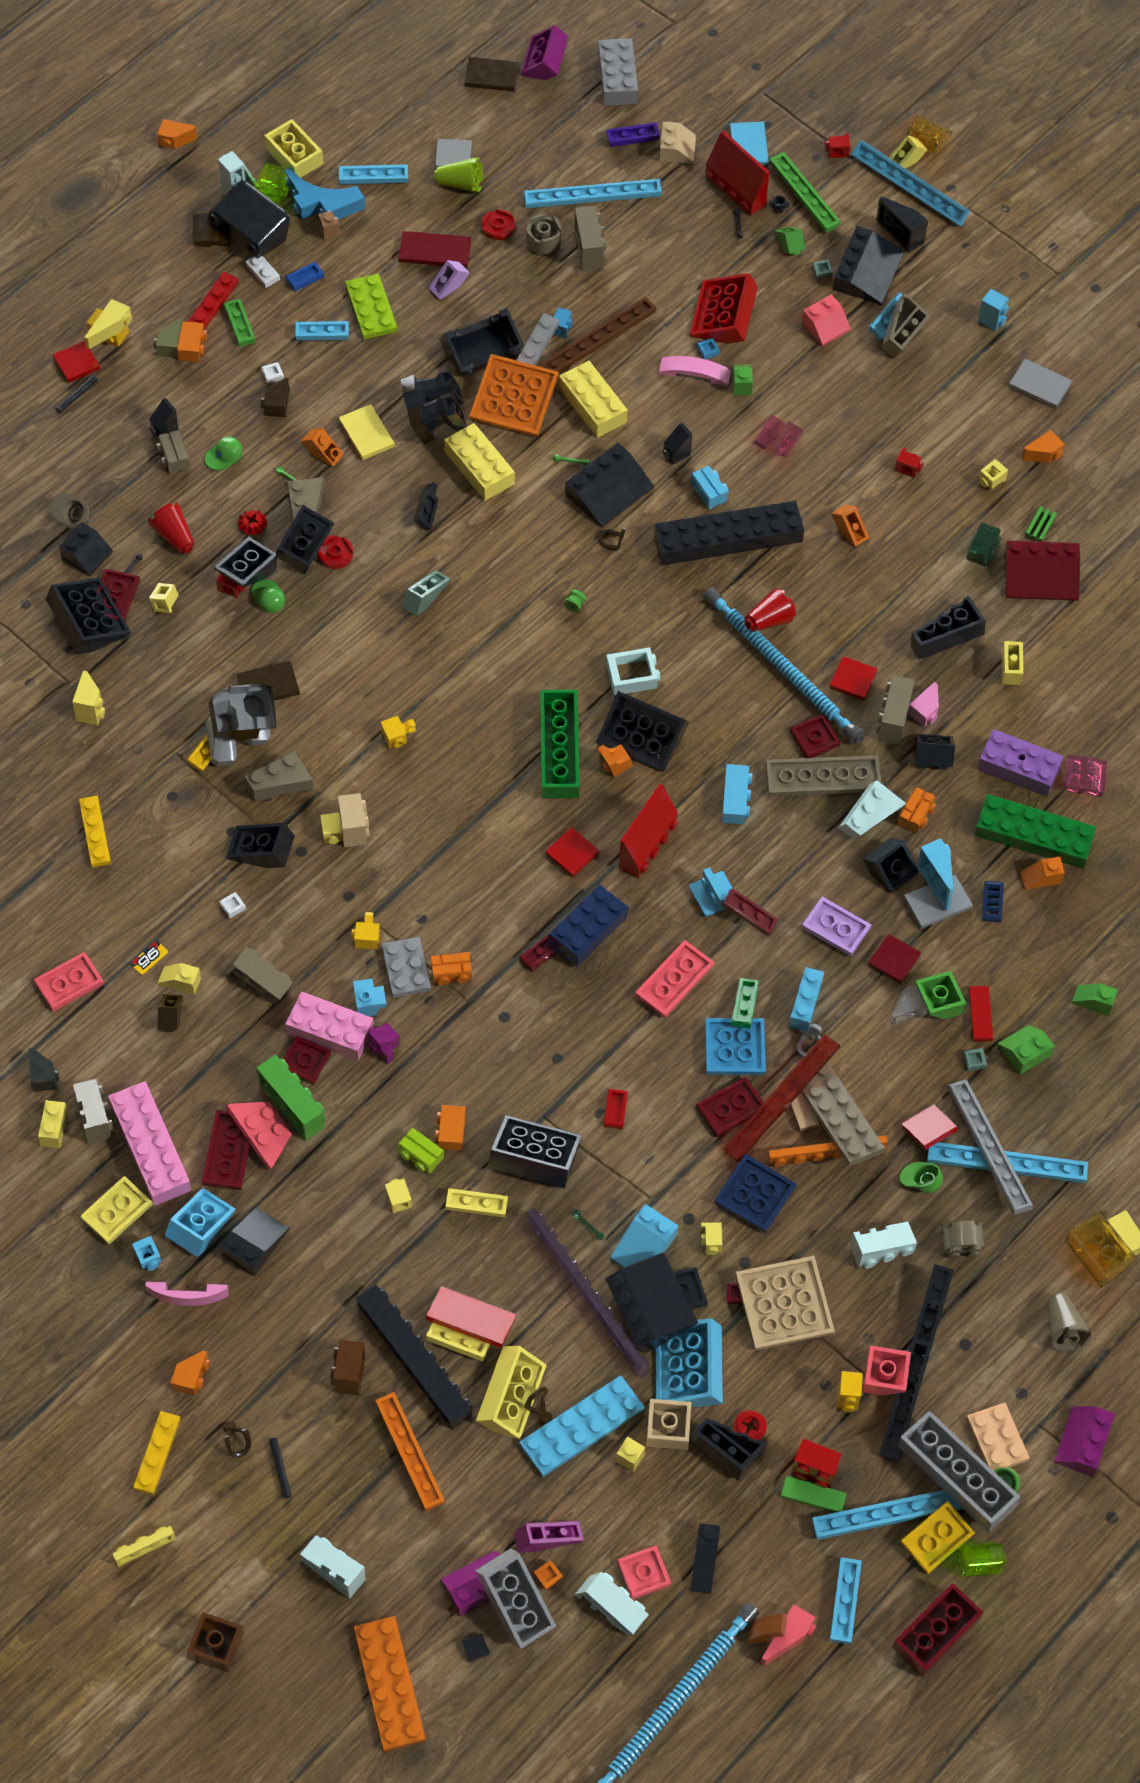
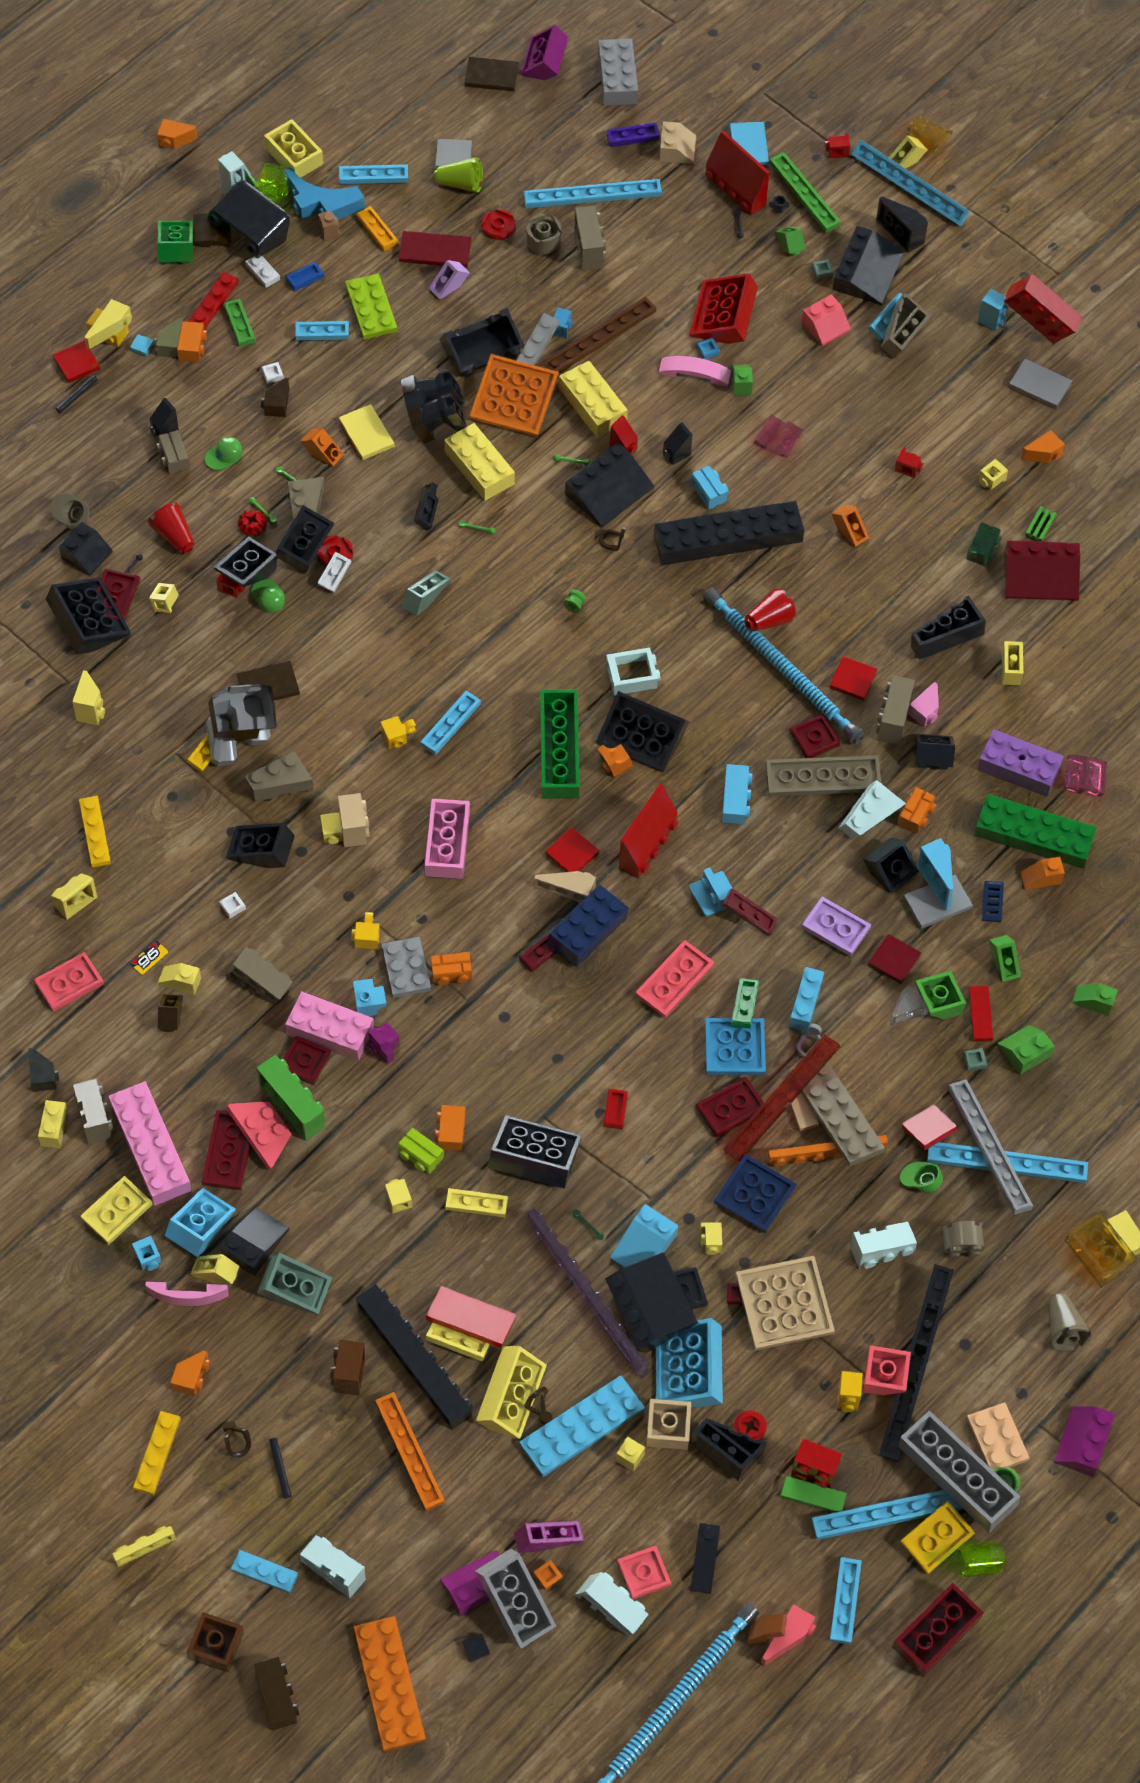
none -> light yellow slope [51,873,97,920]
none -> medium azure tile [130,334,154,357]
none -> green slope [158,221,193,264]
none -> light yellow slope [190,1254,239,1285]
none -> medium azure plate [231,1550,298,1594]
none -> bright green hinge [249,497,277,524]
none -> dark brown brick [254,1656,300,1731]
none -> sand green slope [257,1252,332,1315]
none -> white plate [318,552,352,593]
none -> light orange tile [356,206,398,251]
none -> medium azure plate [421,691,481,755]
none -> bright pink brick [425,799,470,879]
none -> bright green hinge [459,520,496,534]
none -> tan slope [534,871,596,903]
none -> red slope [610,415,638,454]
none -> bright green slope [989,935,1021,982]
none -> red brick [1003,274,1082,344]

